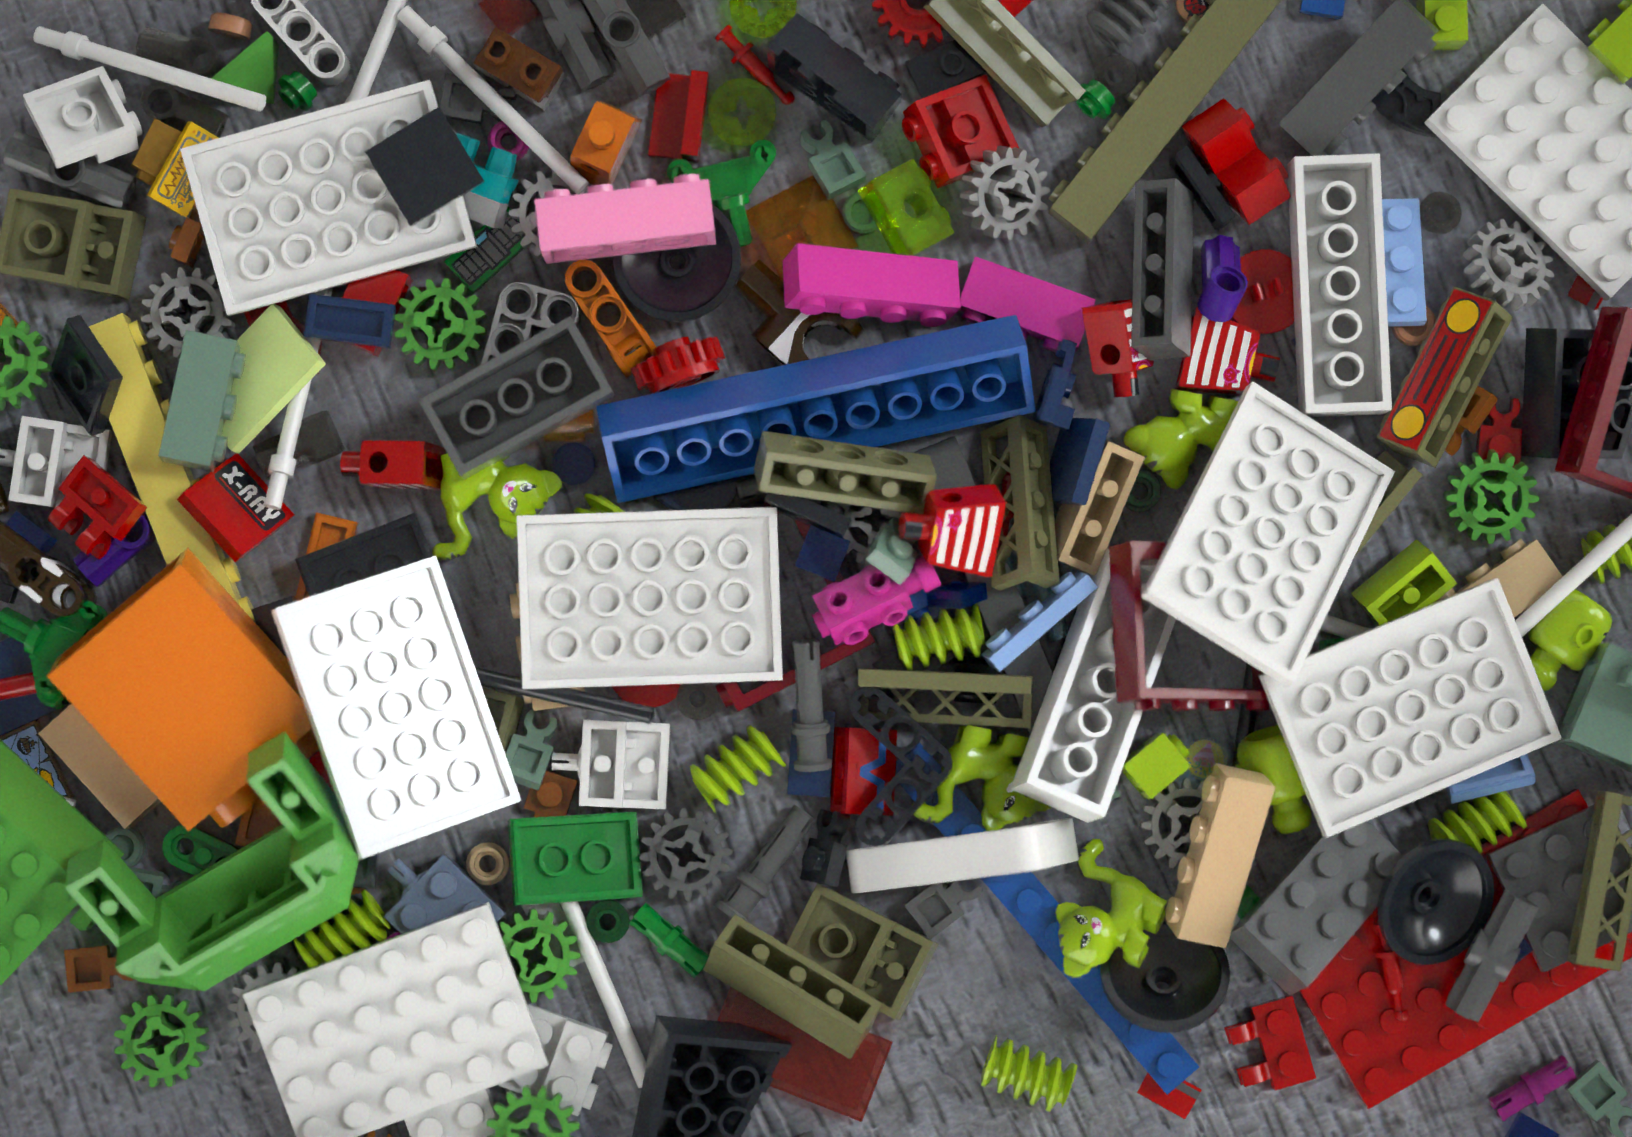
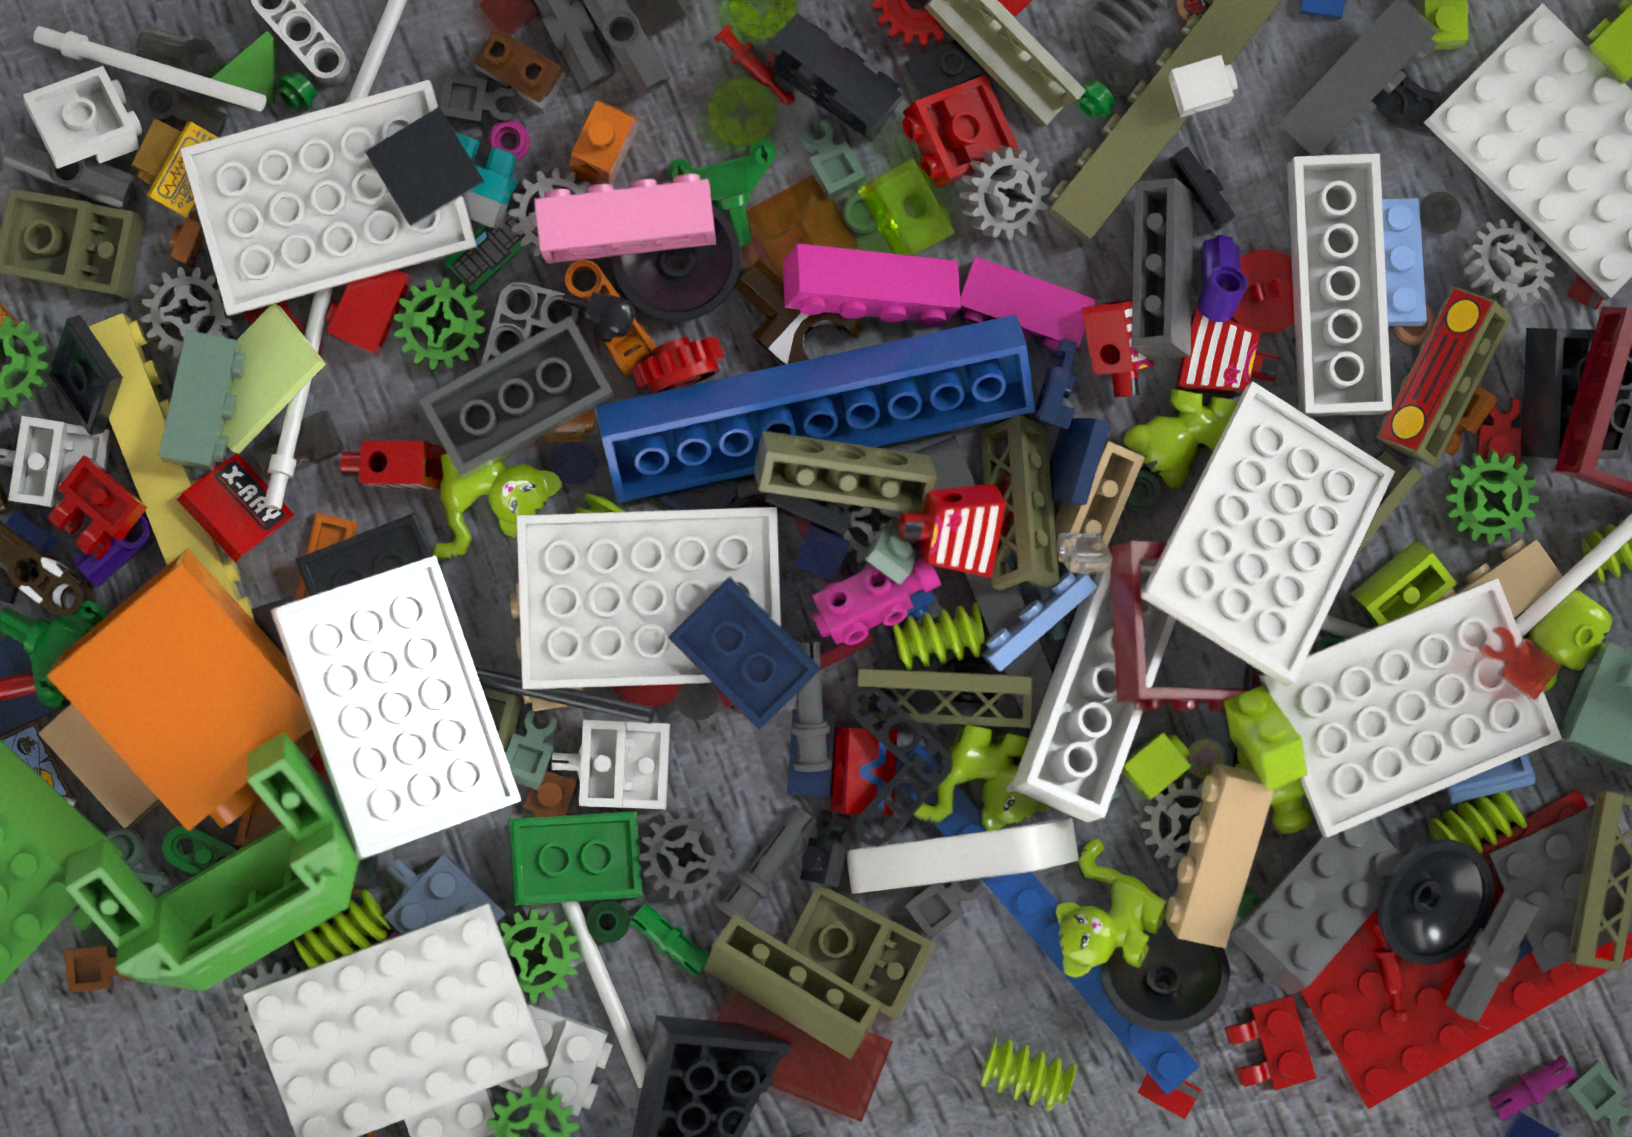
bright green gear [114,993,209,1088] -> none
nougat tile [208,12,253,40] -> none
dark blue tile [304,294,396,349] -> none
white bar [397,5,589,194] -> none
tan plate [466,842,509,885] -> none
red panel [648,70,709,163] -> none
lime piece [689,725,786,814] -> none
clear blue tile [926,581,988,609] -> none
red brick [1182,98,1291,225] -> none
none -> black piece [562,292,635,343]
none -> dark blue tile [667,576,821,730]
none -> clear plate [1056,533,1113,574]
none -> white brick [1168,55,1238,118]
none -> lime brick [1224,685,1308,791]
none -> clear red plate [1478,627,1561,700]

